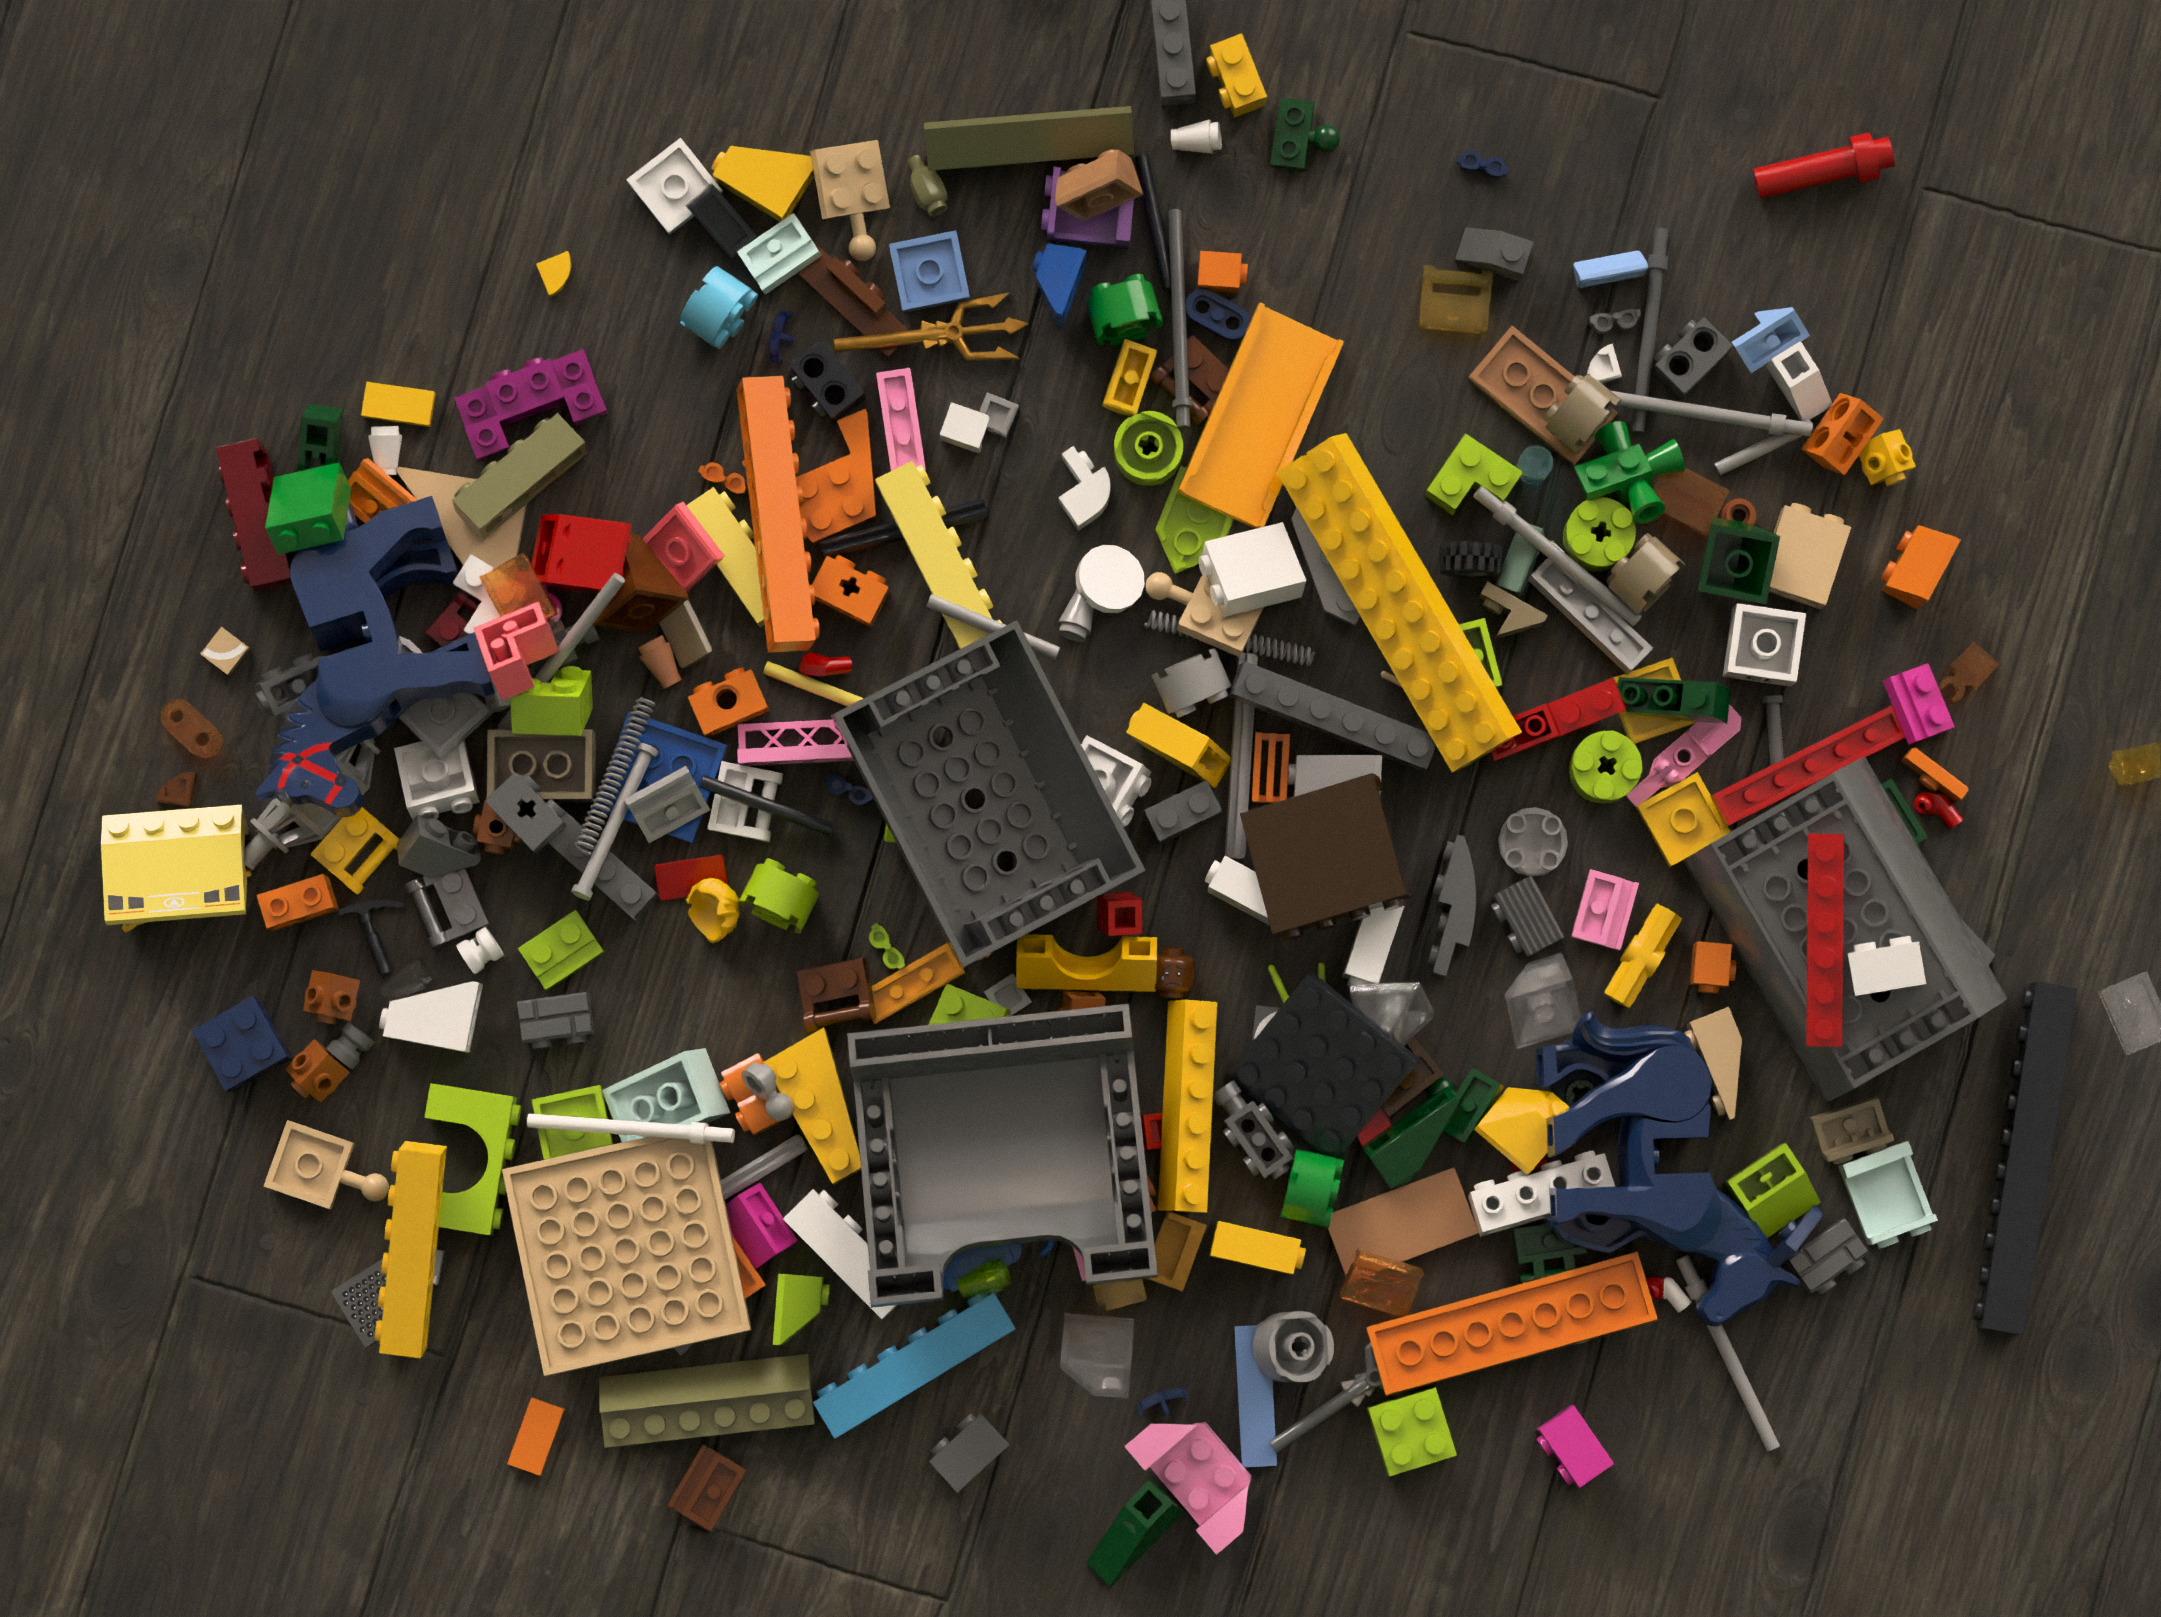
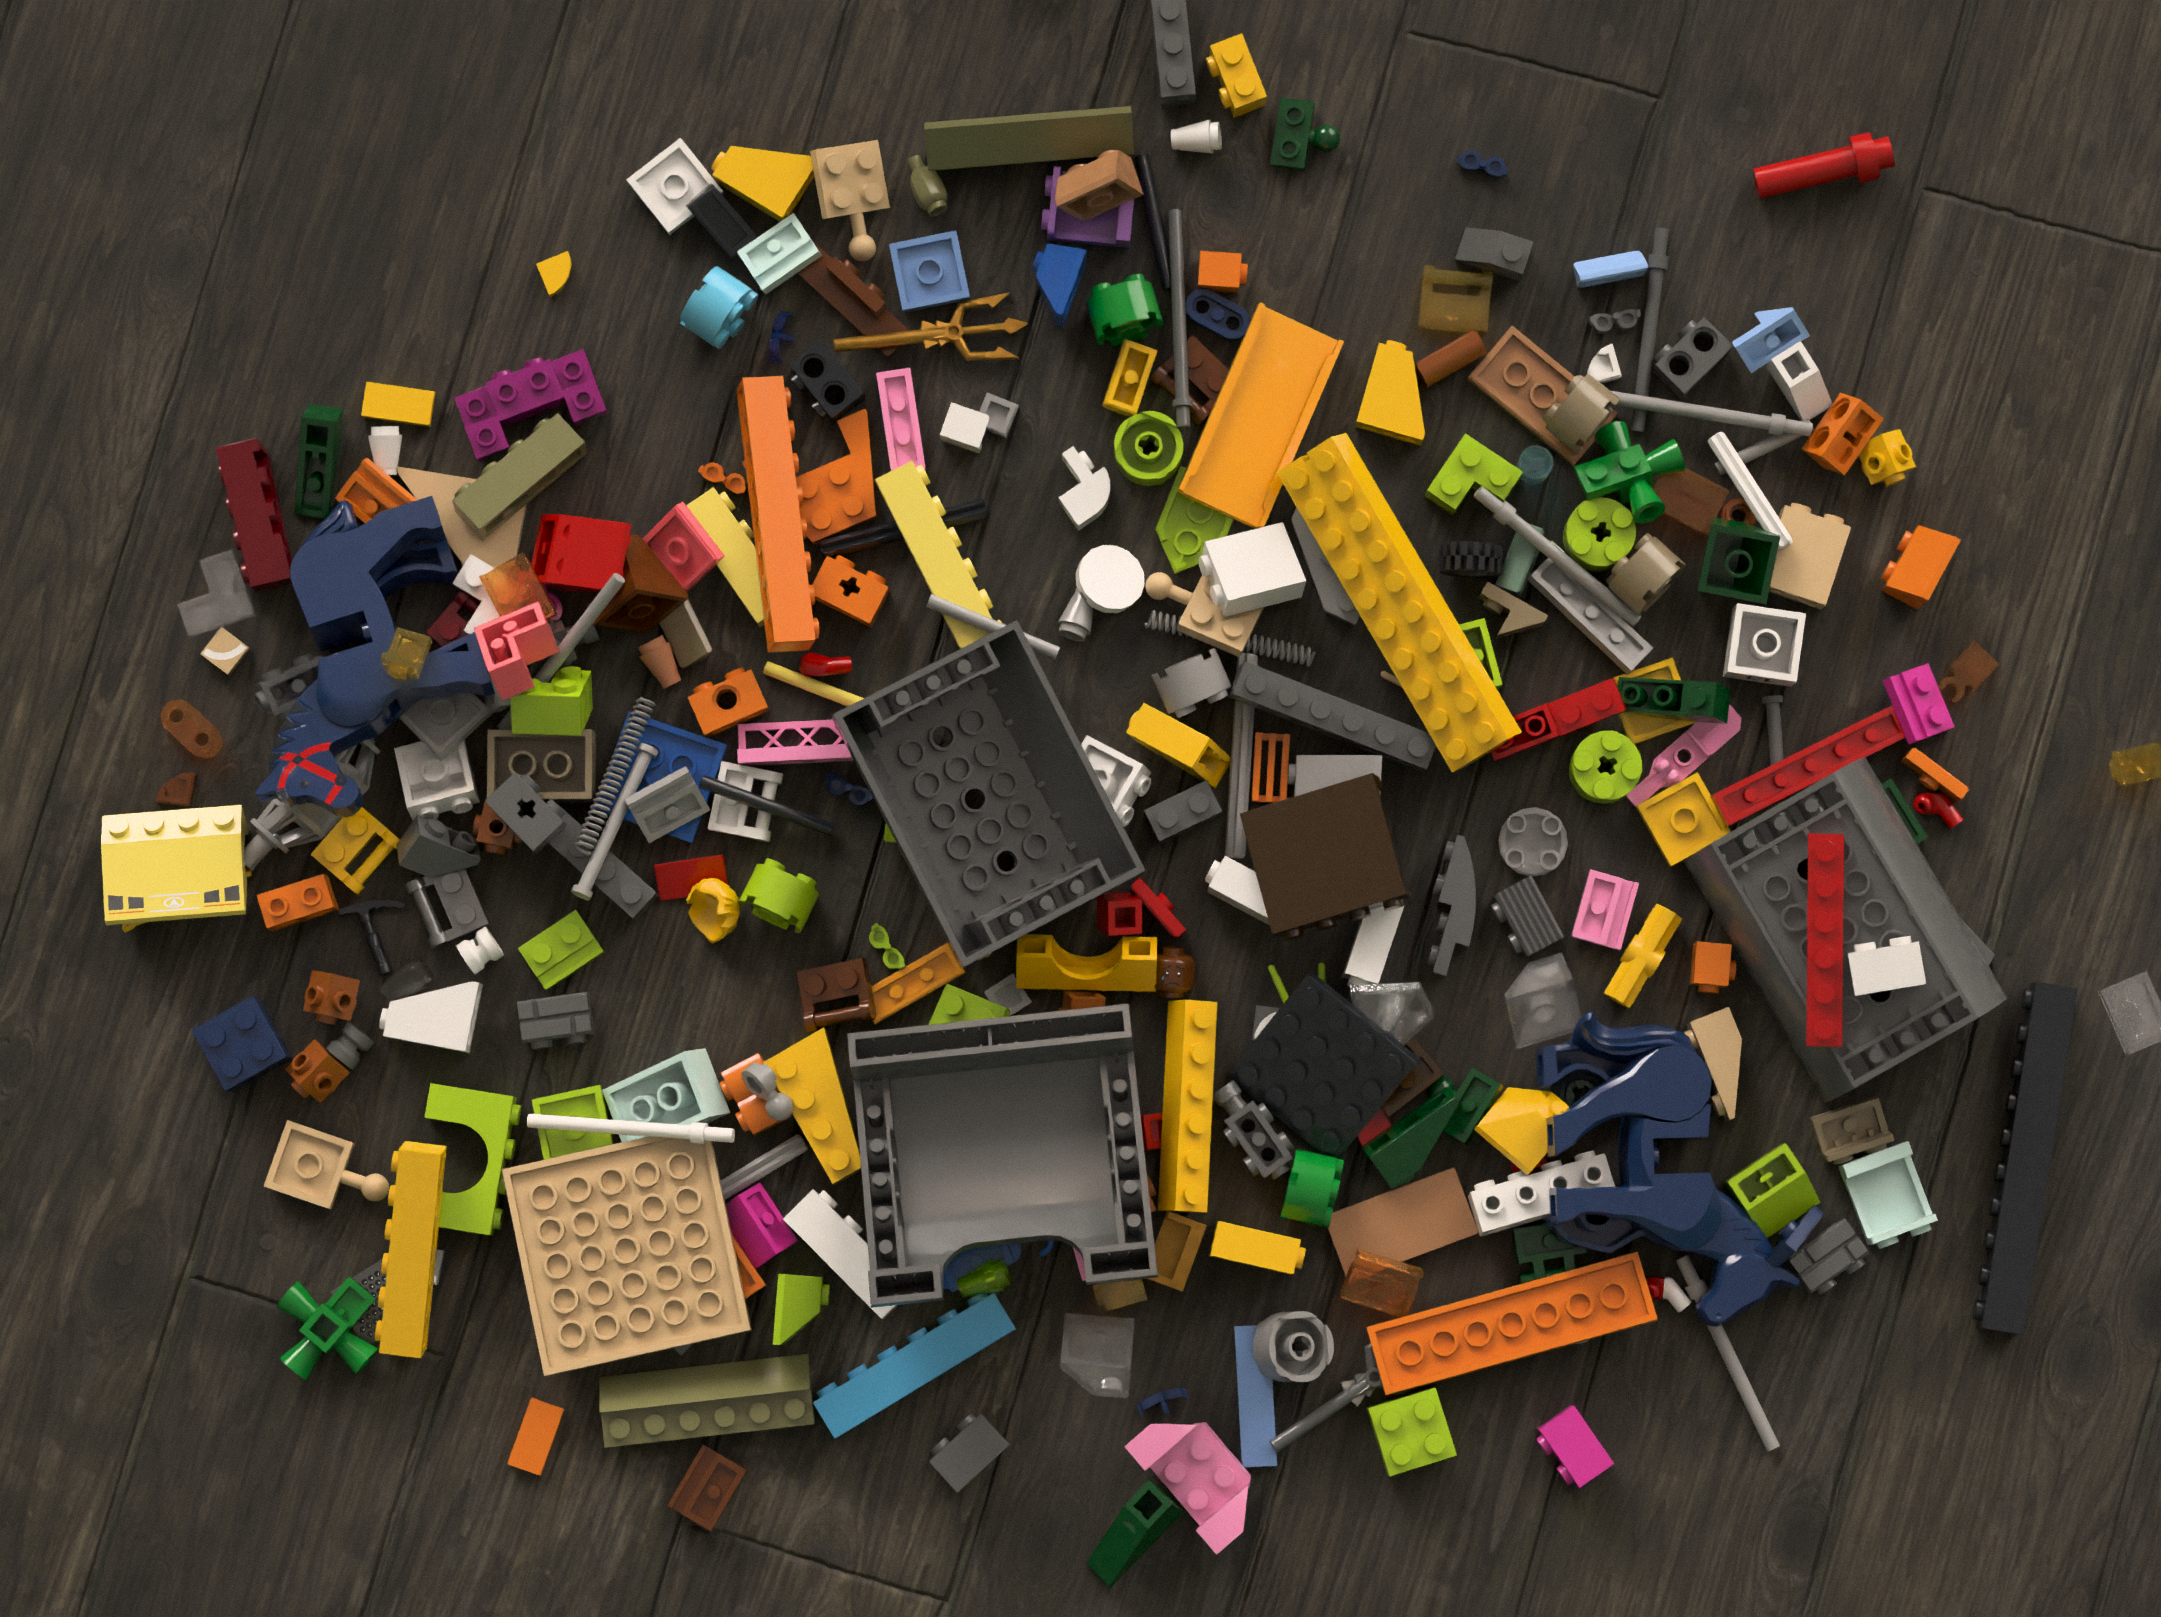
green brick [265,462,351,555] -> none
none -> clear plate [177,549,256,638]
none -> green brick [276,1276,379,1380]
none -> clear yellow bracket [380,627,432,680]
none -> red plate [1130,878,1186,940]
none -> yellow slope [1355,340,1425,446]
none -> dark orange brick [1414,330,1487,388]
none -> white axle [1708,432,1793,551]

